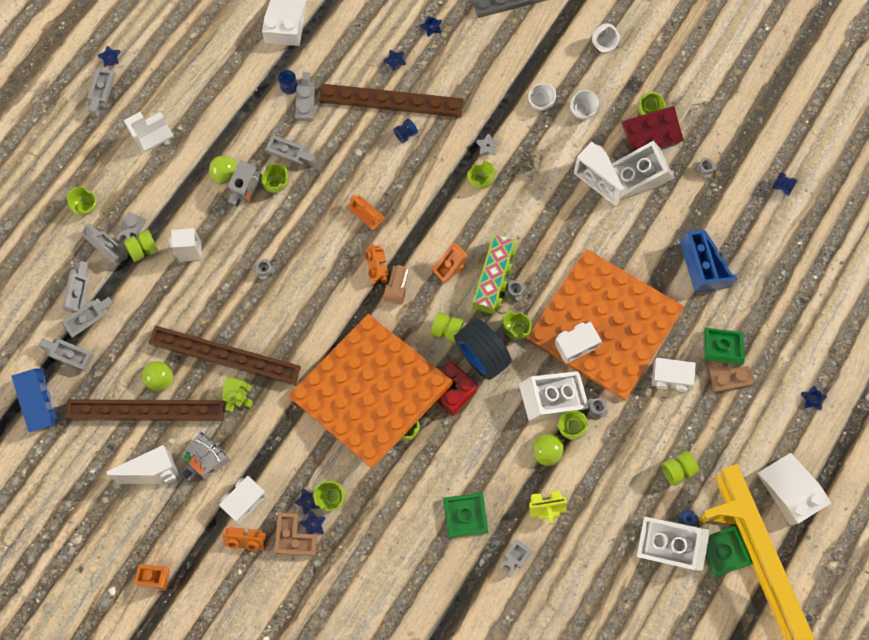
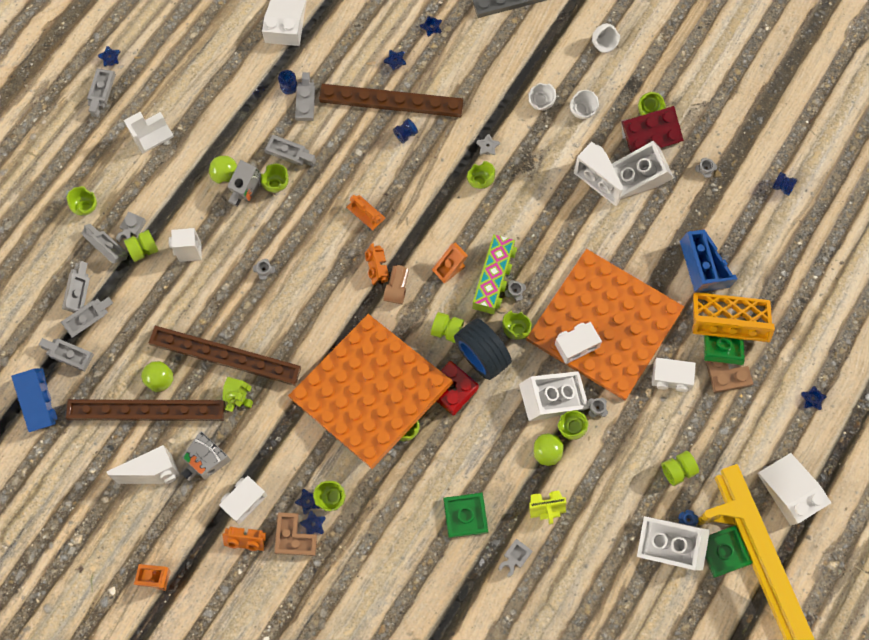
none -> light orange fence [692,292,775,342]

